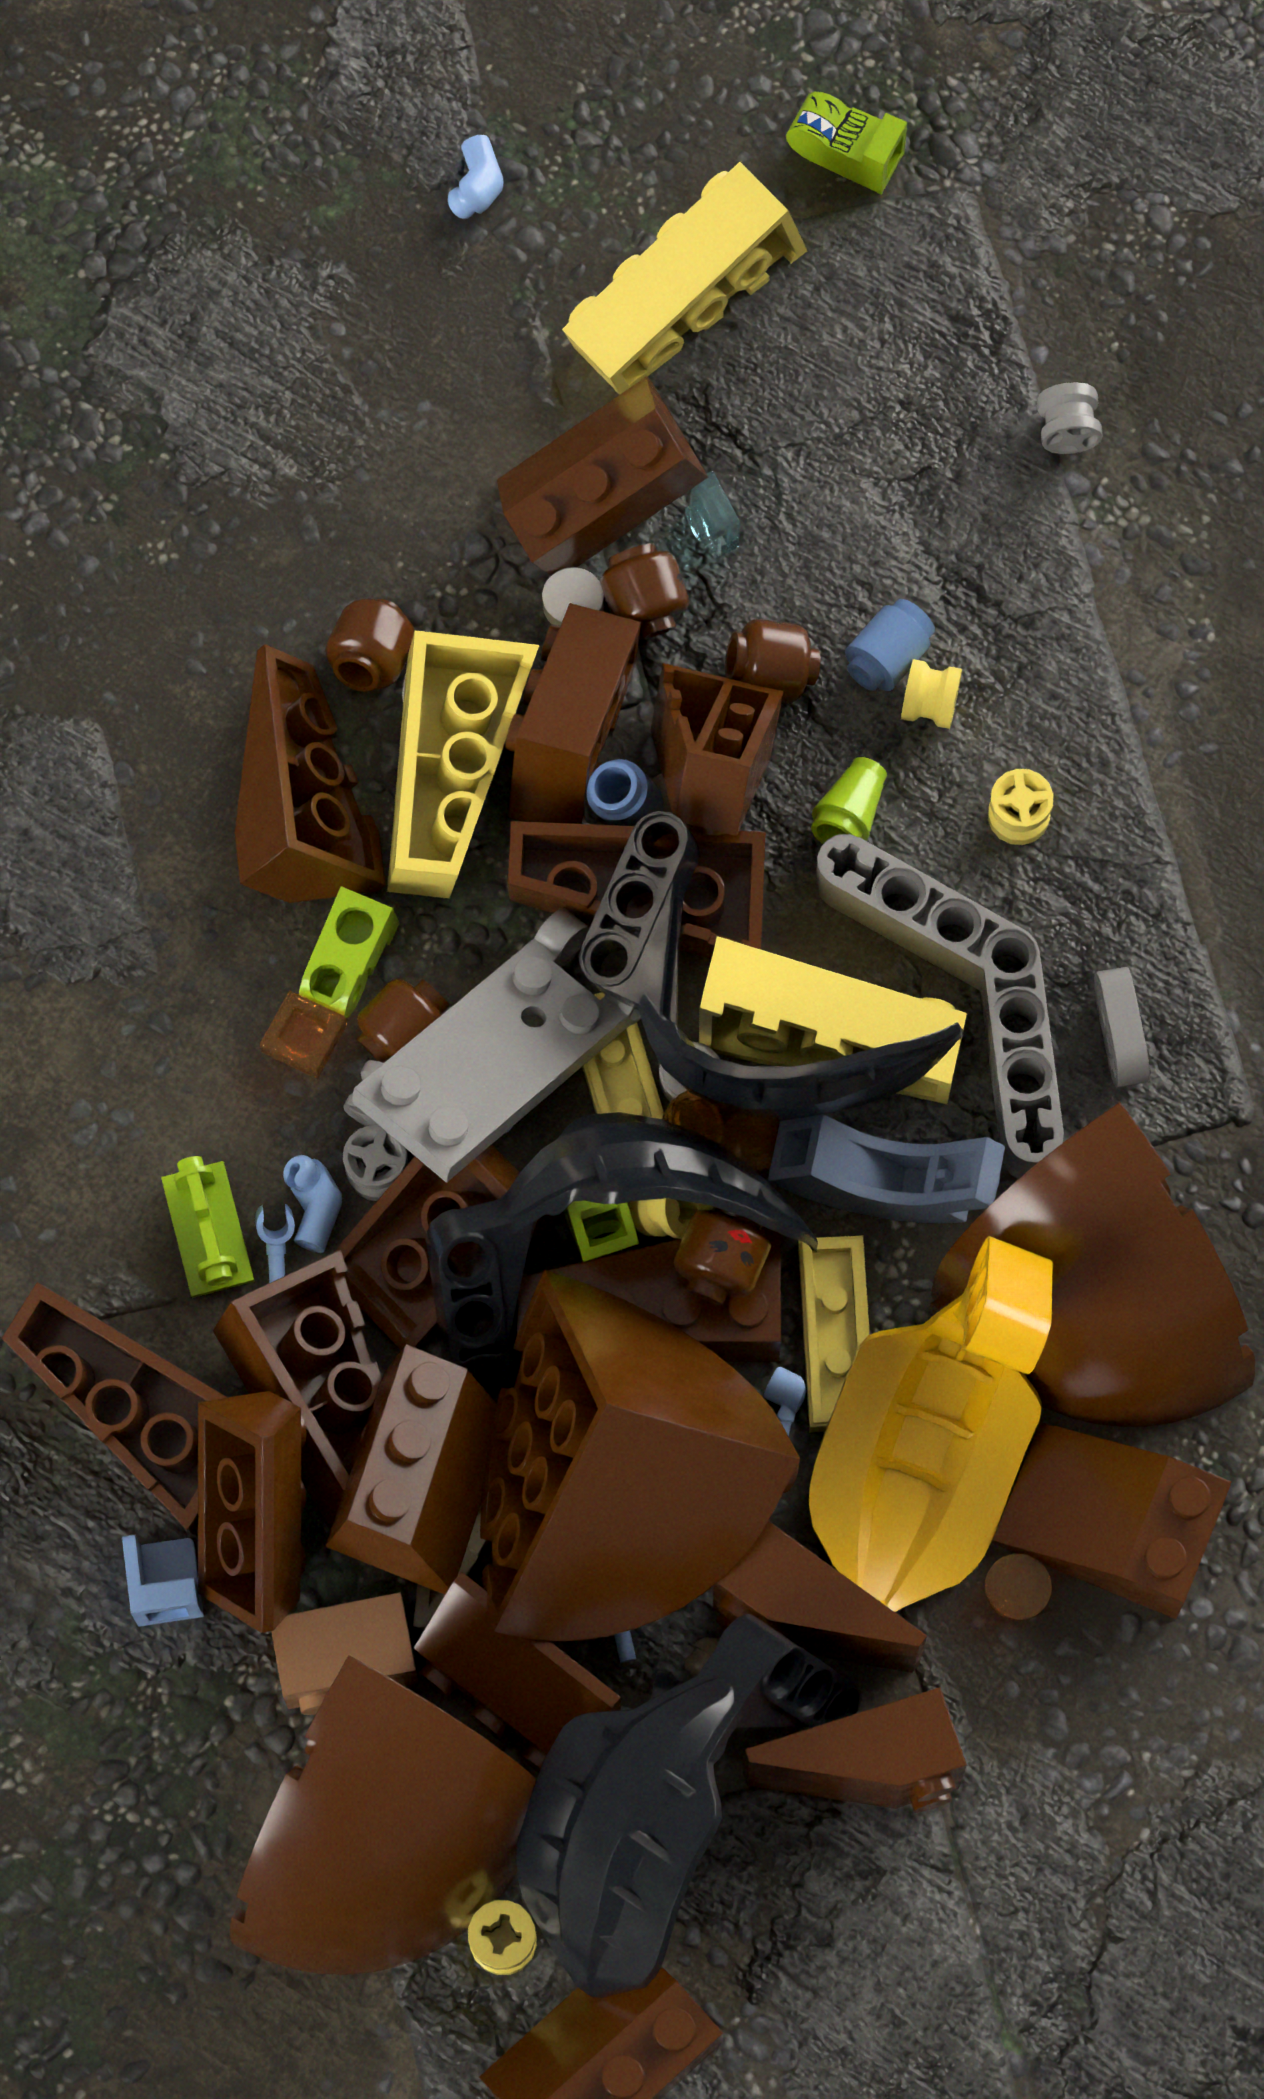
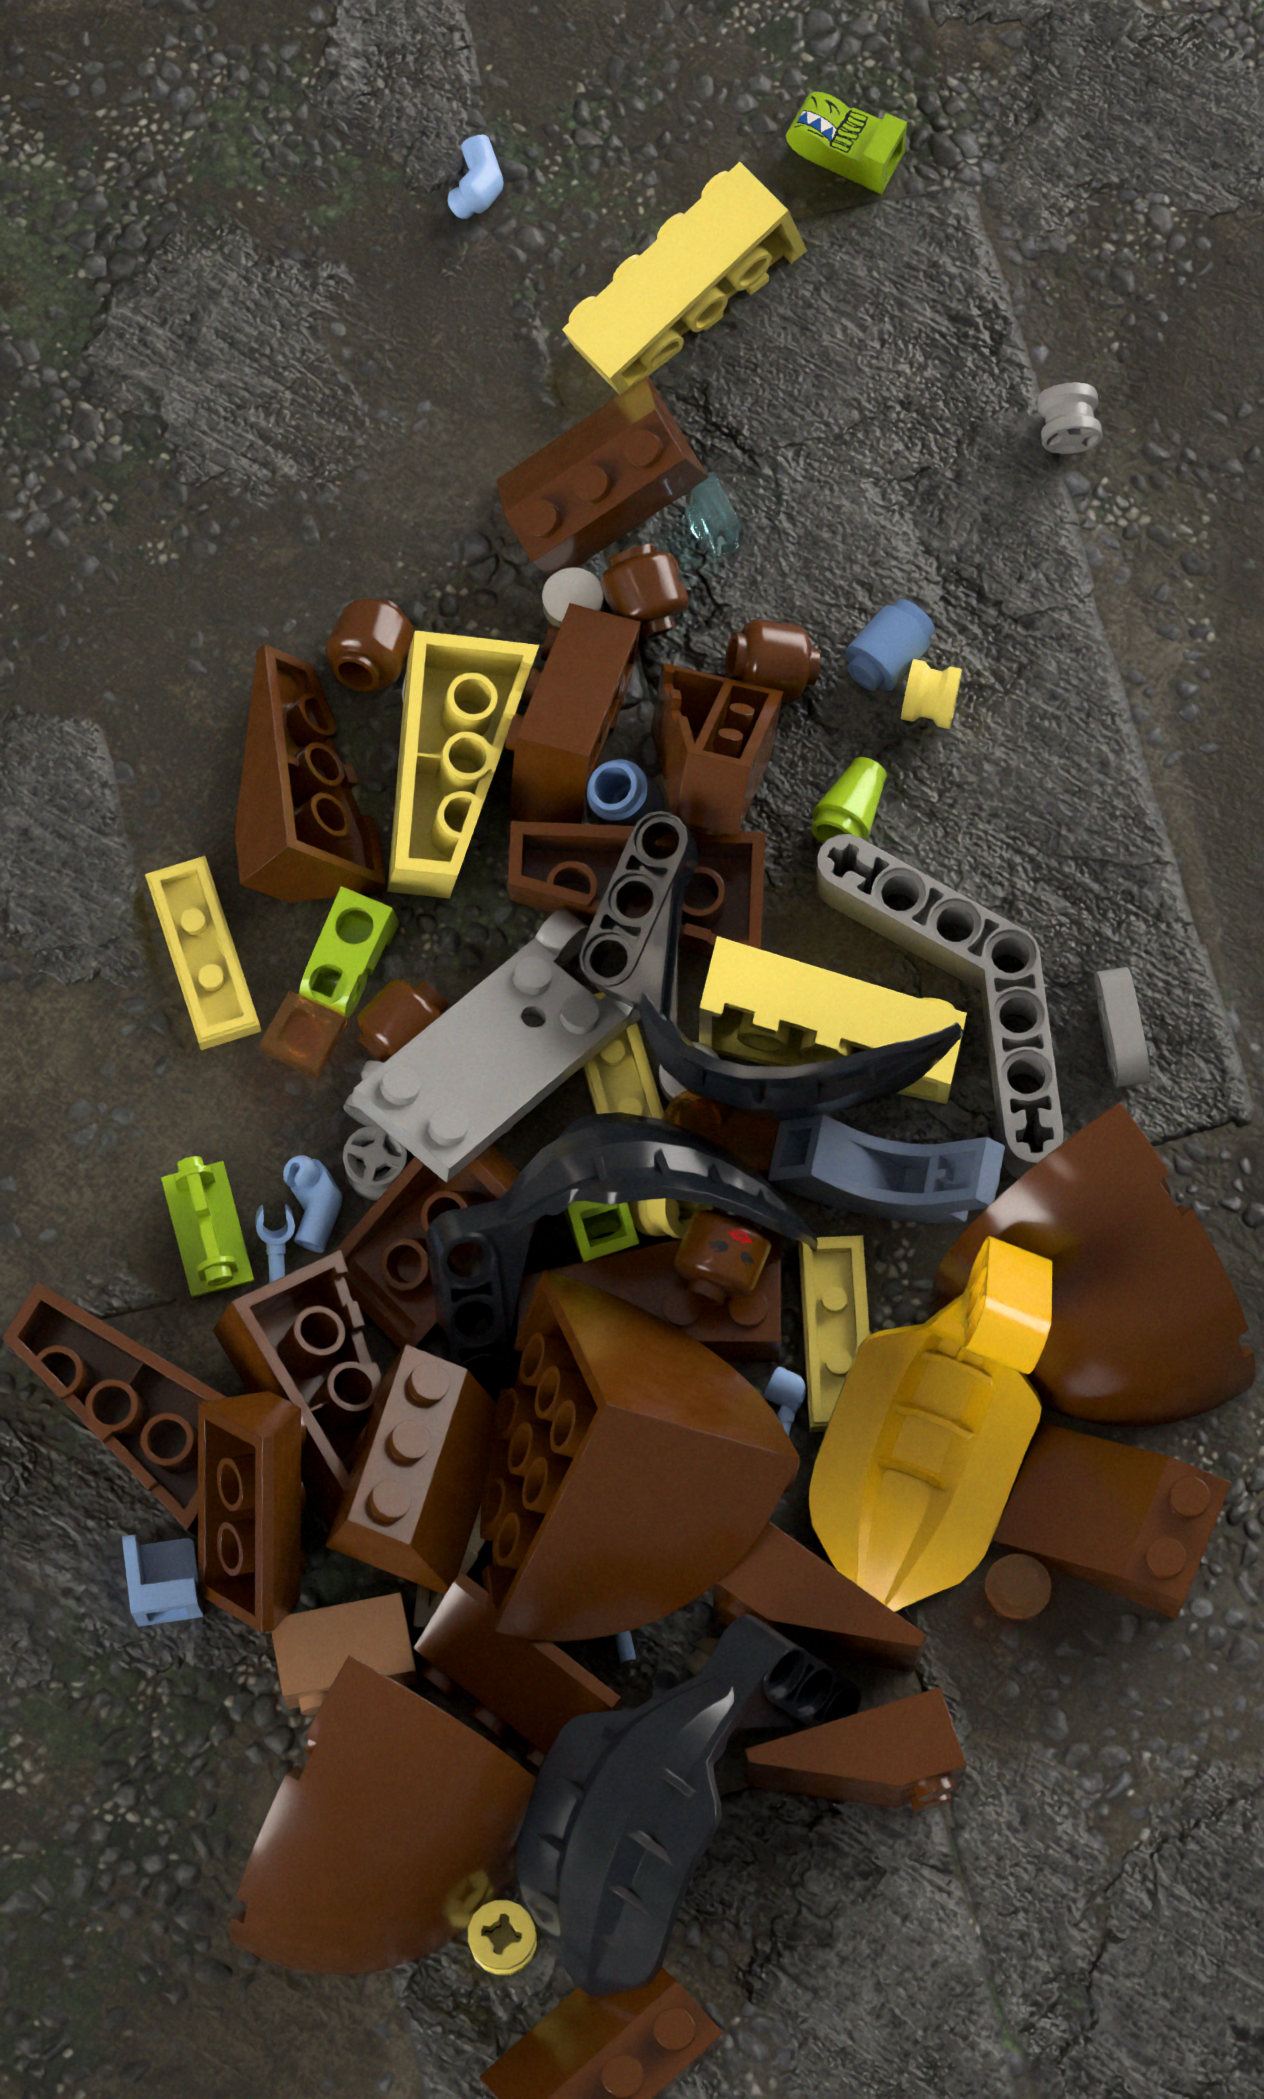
light yellow wheel [988,769,1053,845] -> none
none -> light yellow tile [145,856,261,1050]

